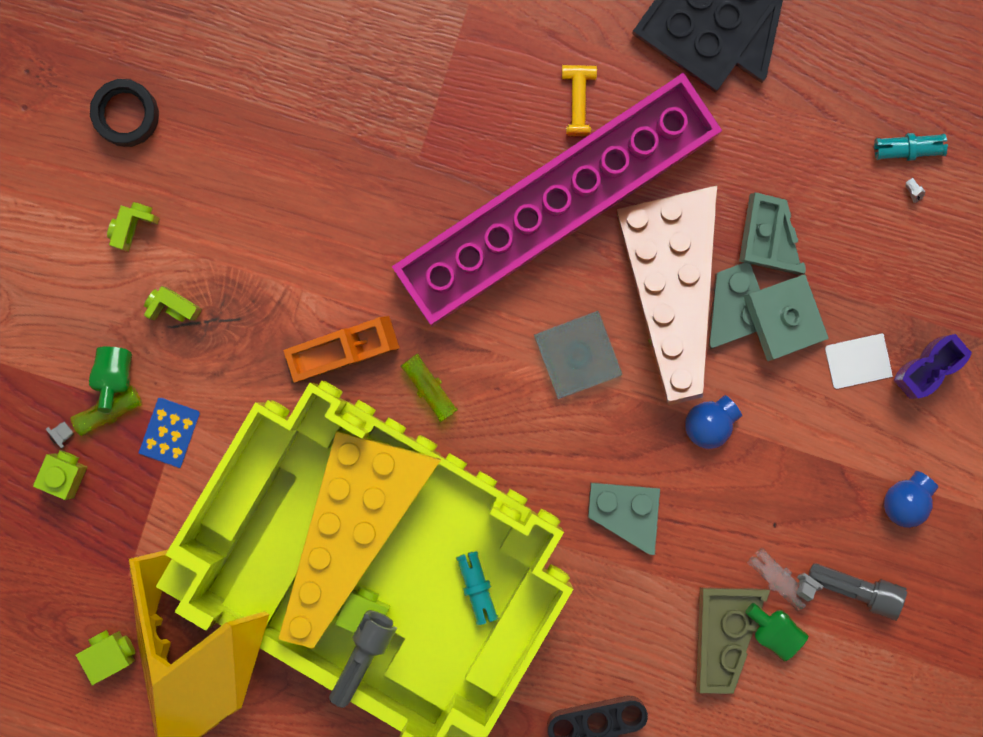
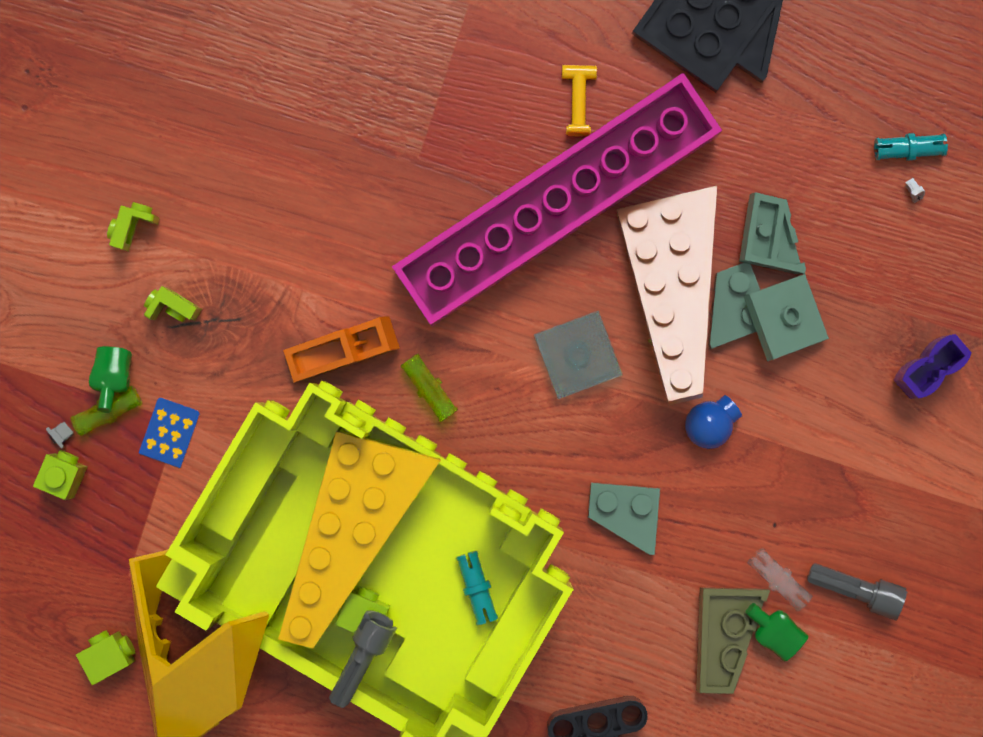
black tyre [90,79,159,147] -> none
light grey piece [797,573,823,601] -> none
white sticker [825,333,893,389] -> none
blue piece [884,471,938,528] -> none

